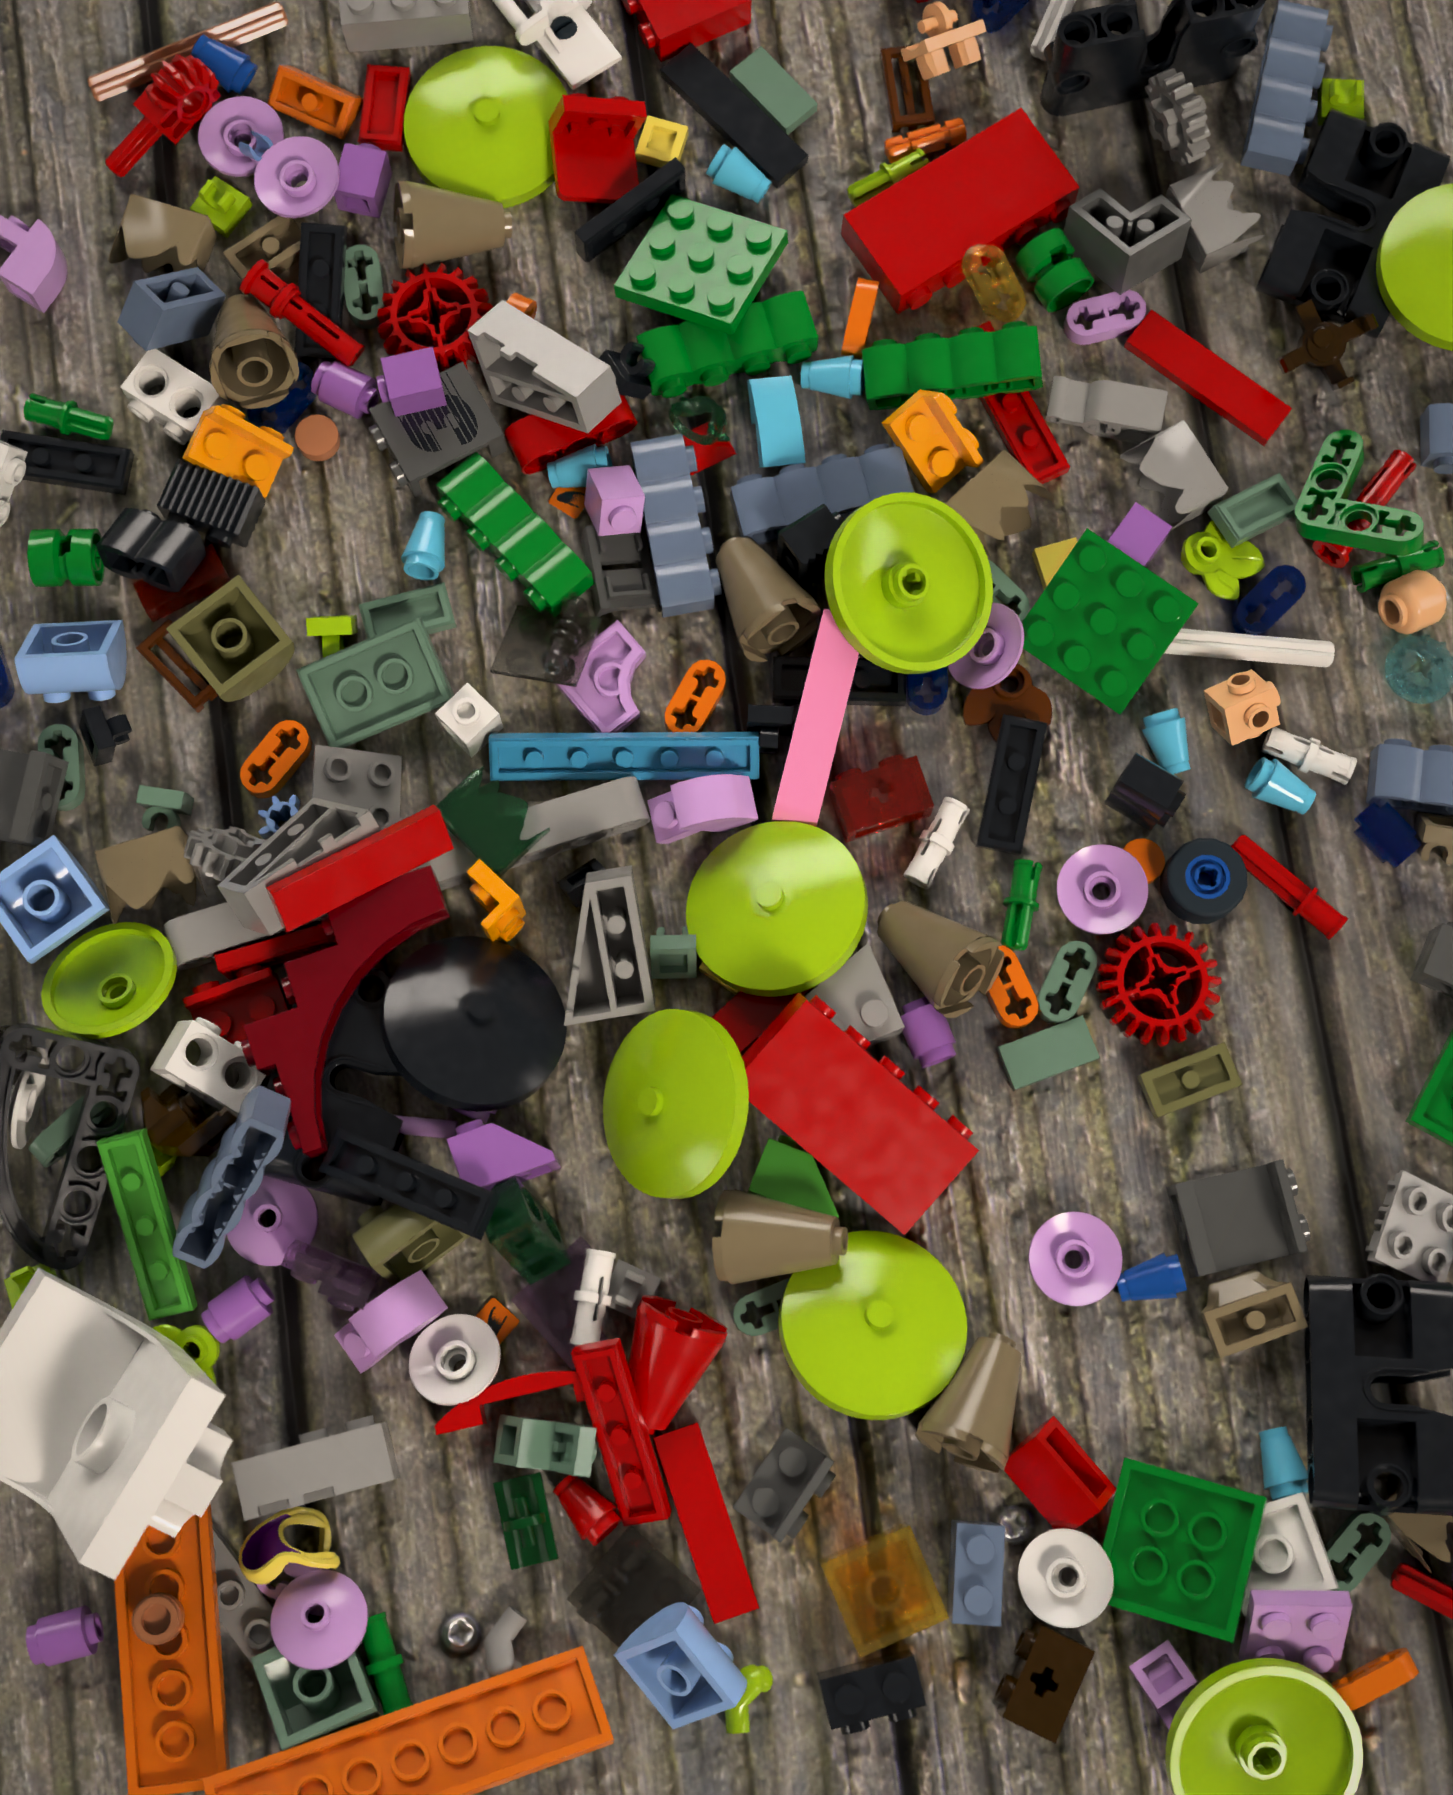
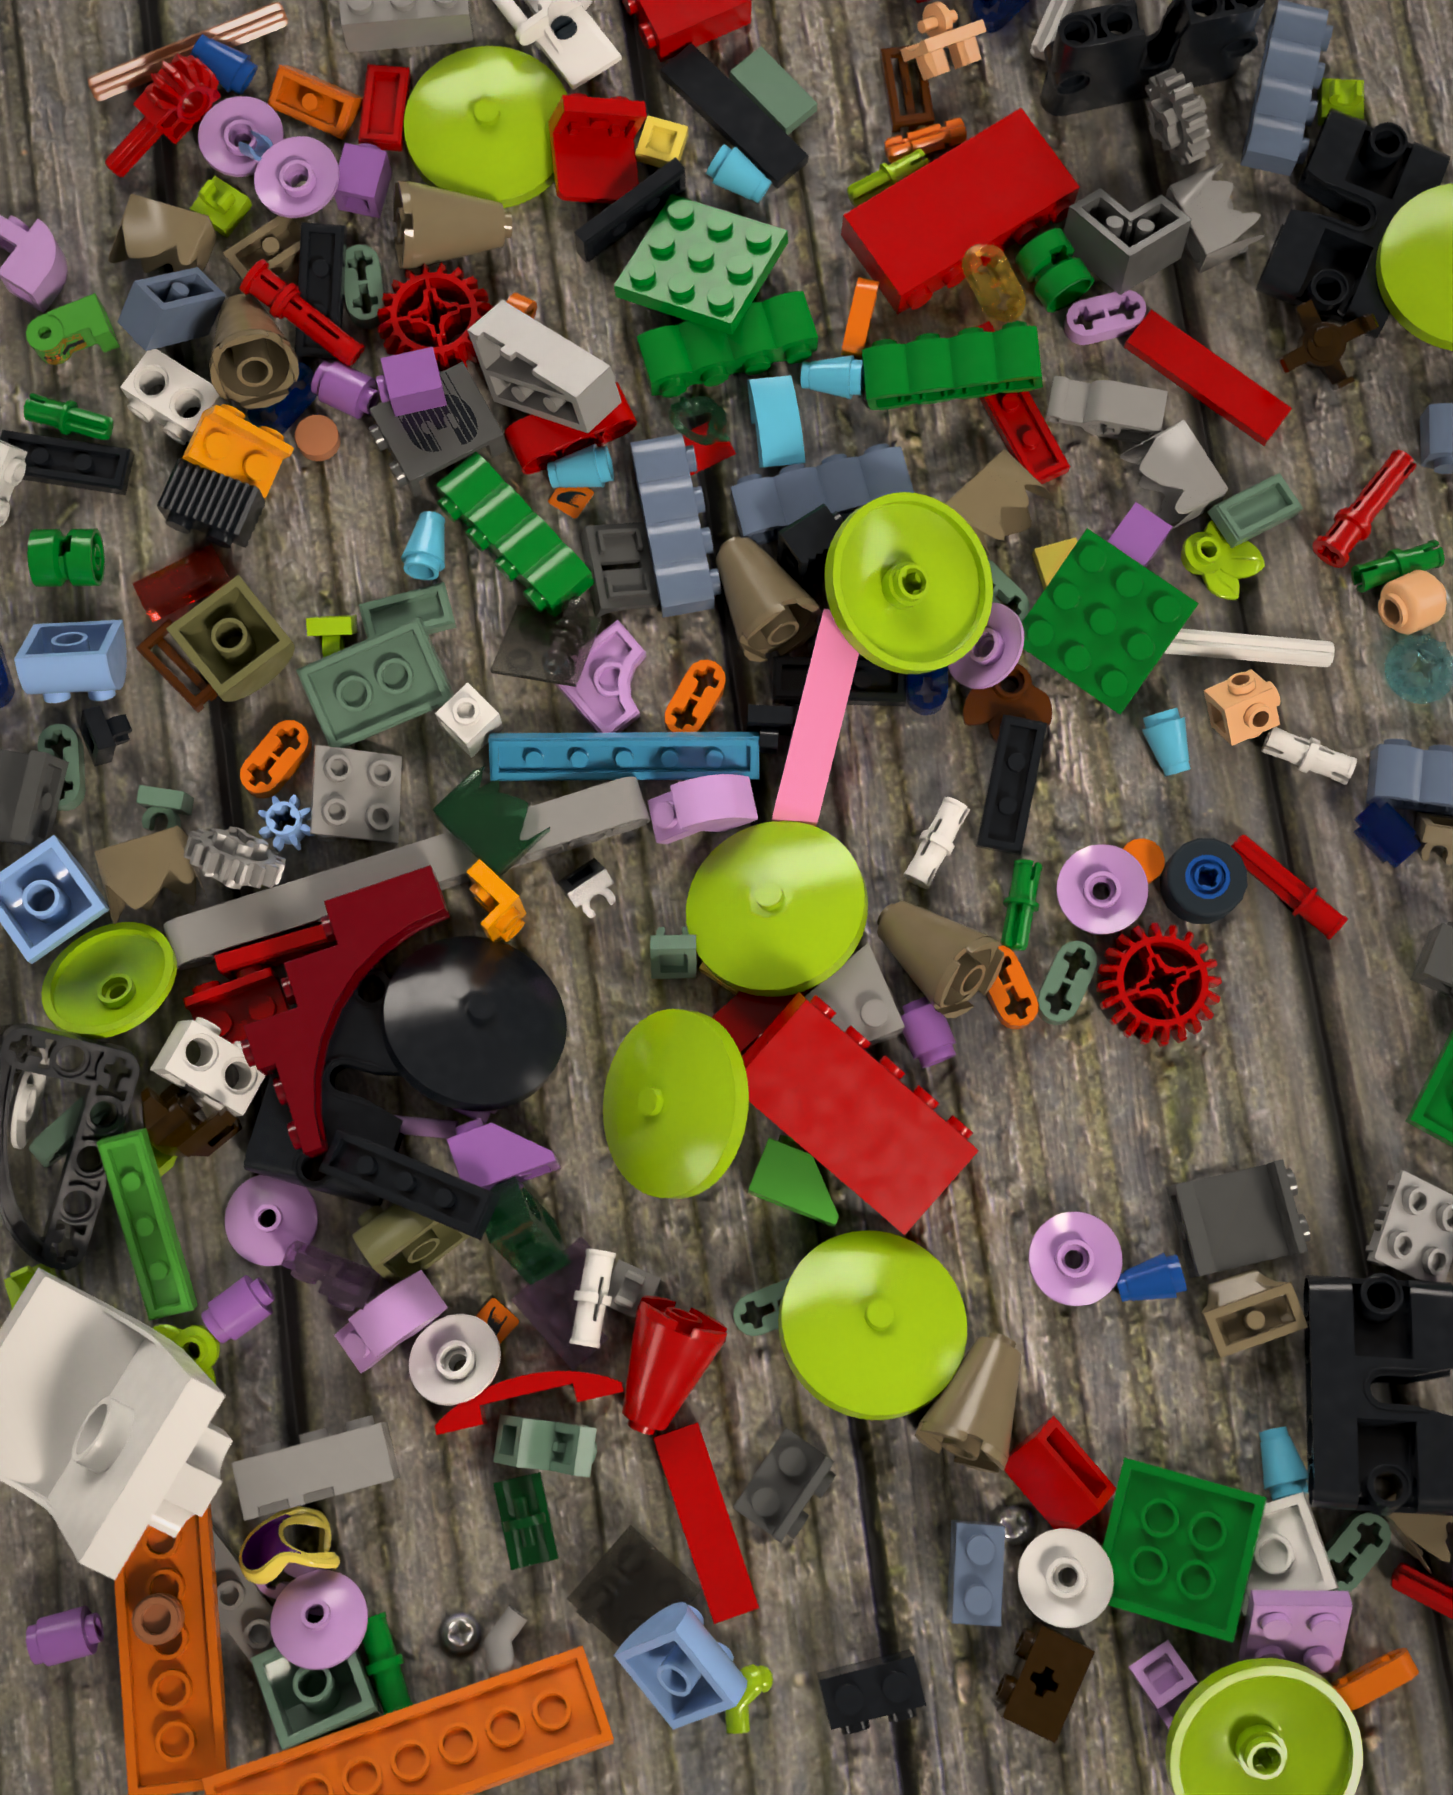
black brick [96,508,207,592] -> none
sand blue brick [172,1085,291,1269] -> none
light grey wedge [217,797,381,936] -> none
red tile [266,804,454,932] -> none
red cone [553,1475,622,1546] -> none
light grey wedge [564,865,655,1026] -> none
red tile [571,1337,672,1527] -> none
lavender brick [584,465,645,536] -> none
black tile [598,342,656,400] -> none
dark tan cone [712,1189,848,1284] -> none
clear yellow brick [818,1522,949,1658] -> none
clear red brick [829,754,934,843] -> none
light orange bracket [882,389,984,494] -> none
sand green tile [996,1015,1100,1091] -> none
black brick [1104,753,1186,831] -> none
olive plate [1137,1042,1243,1119] -> none
clear blue beam [1232,565,1306,636] -> none
medium azure cone [1245,757,1316,815] -> none
green beam [1294,430,1424,556] -> none
none -> bright green leg [26,293,120,365]

